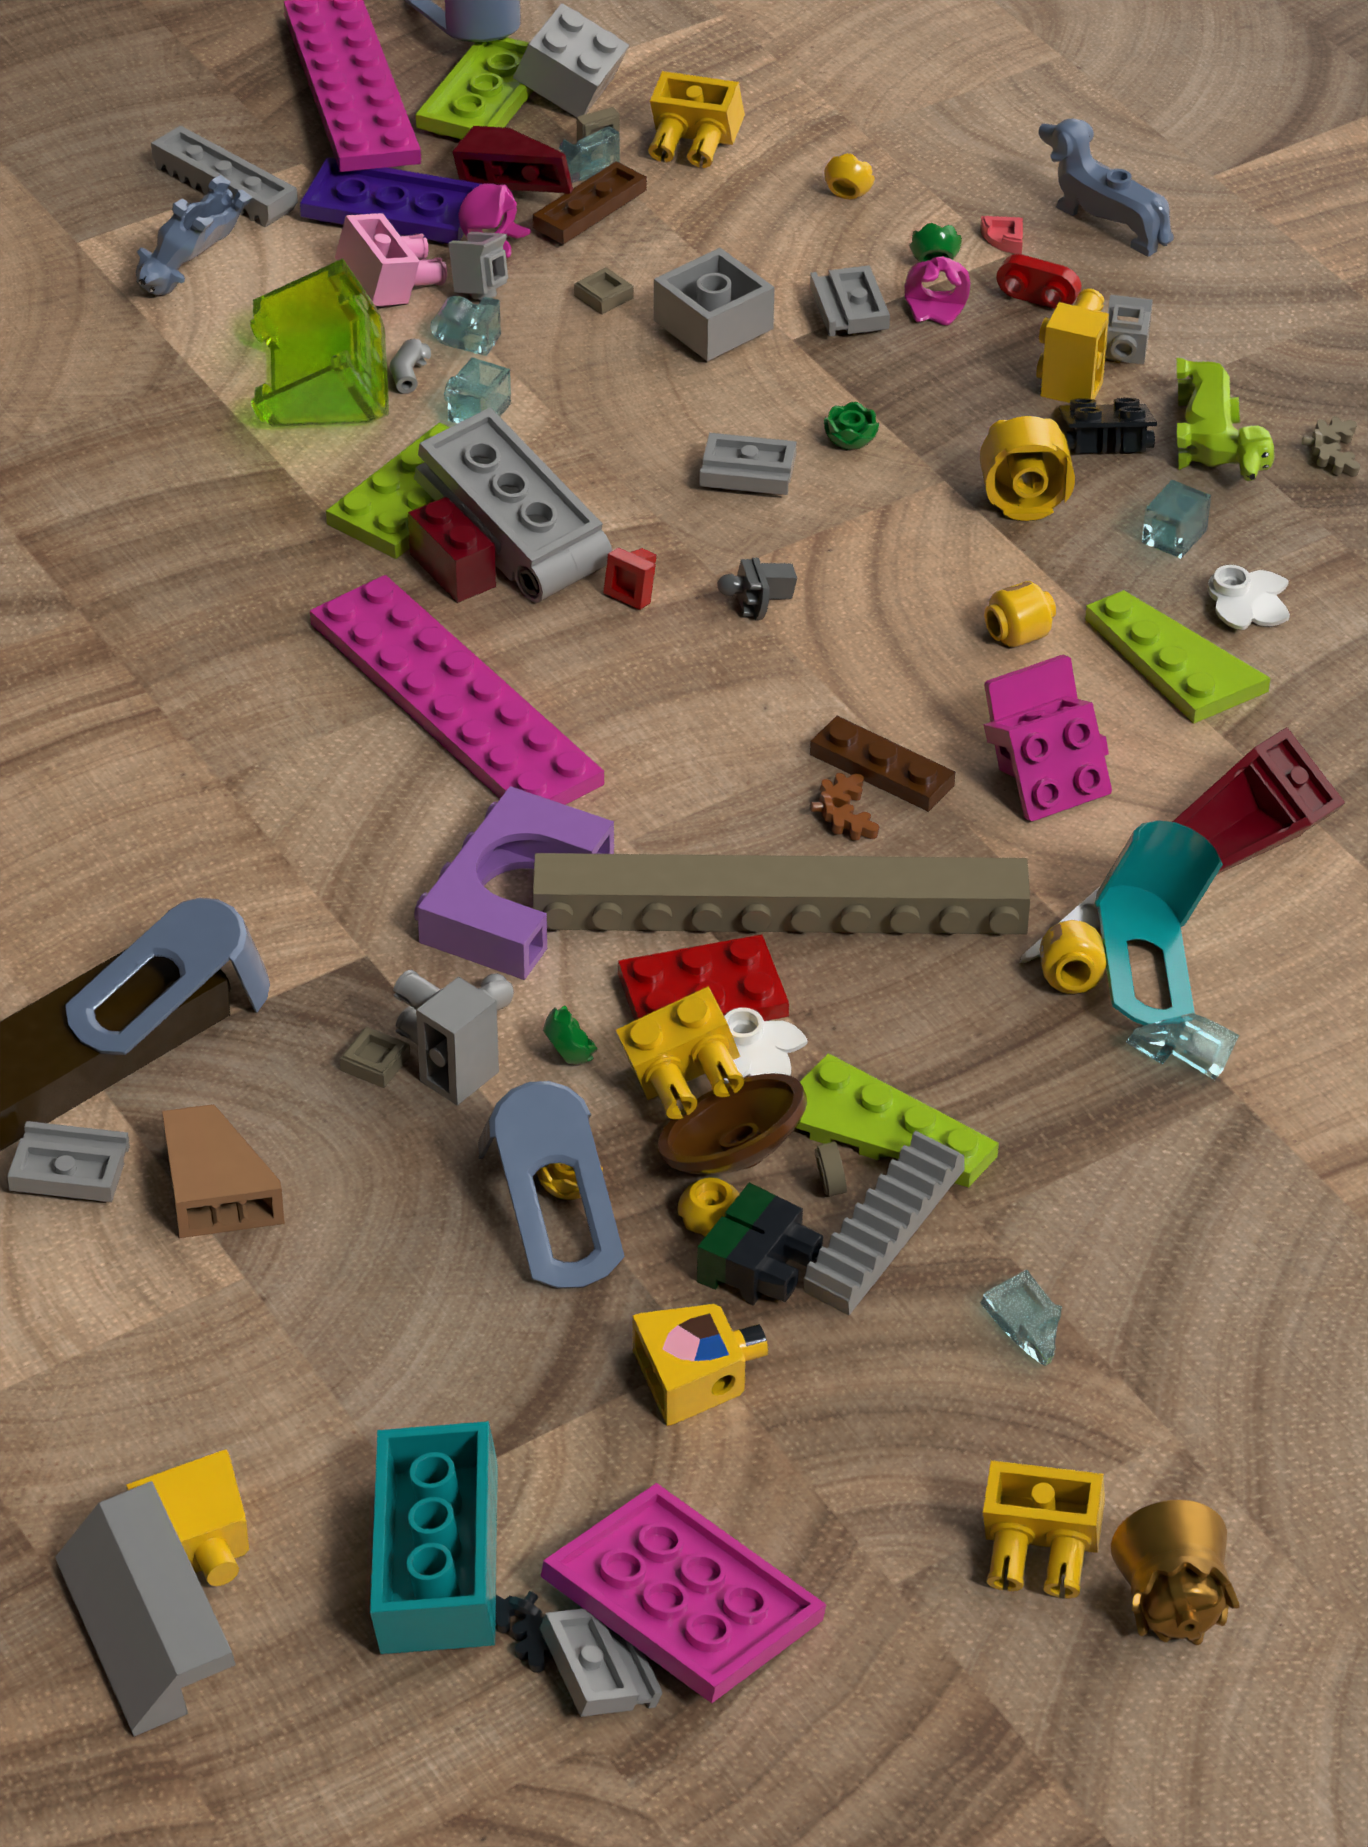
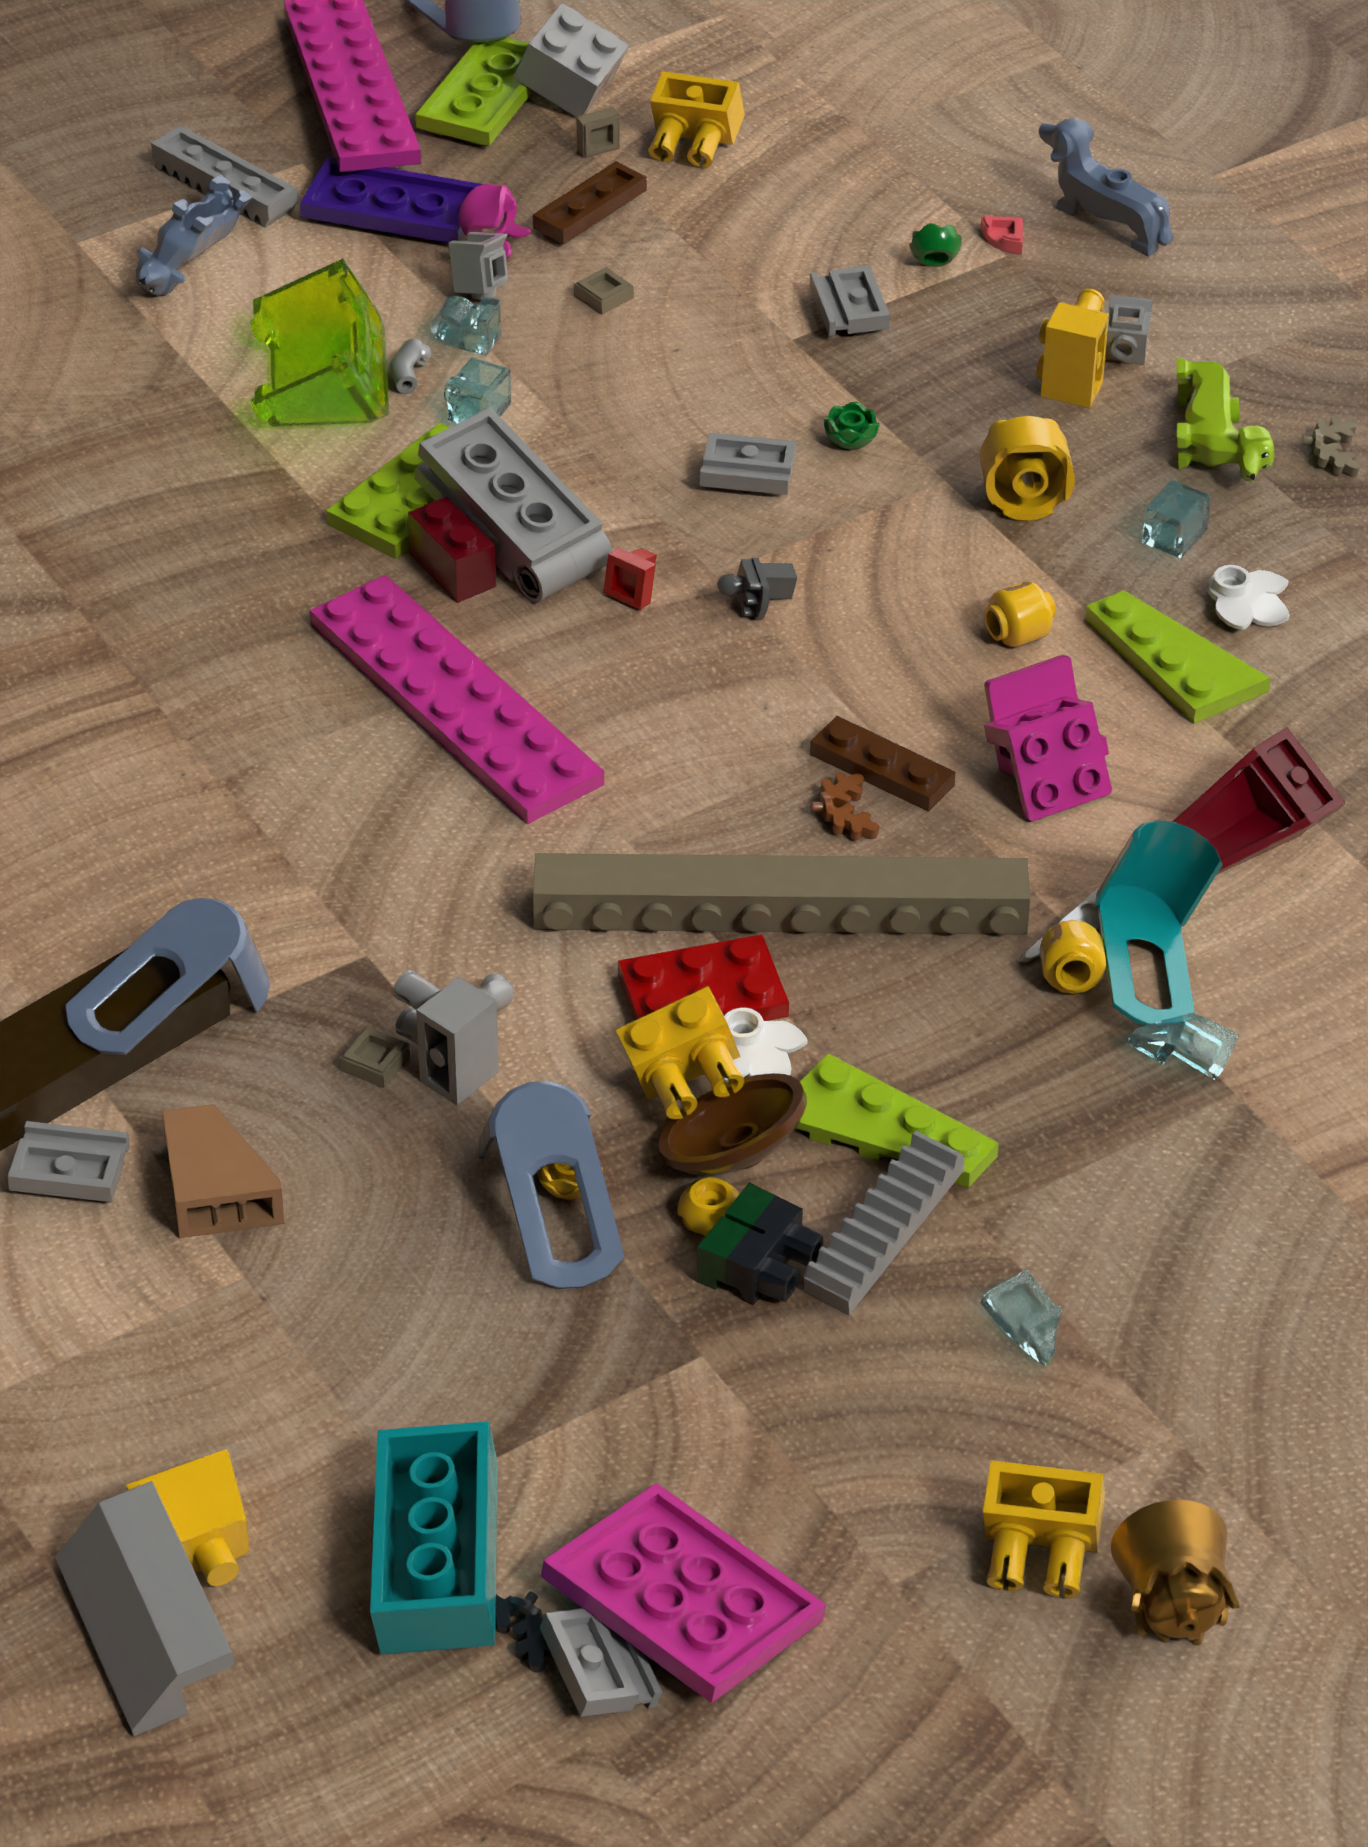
bright pink brick [335,213,447,307] -> none
medium lavender arch [414,786,614,980] -> none
dark red slope [452,126,573,194] -> none
green plate [543,1005,598,1064] -> none
clear light blue slope [559,126,620,183] -> none
yellow torso [632,1304,768,1426] -> none
light grey brick [654,248,775,361] -> none
dark tan tile [815,1142,847,1197] -> none
yellow plate [824,153,875,199] -> none
dark pink piece [904,257,971,325] -> none
red plate [996,254,1082,309] -> none
black hinge [1059,397,1157,454] -> none

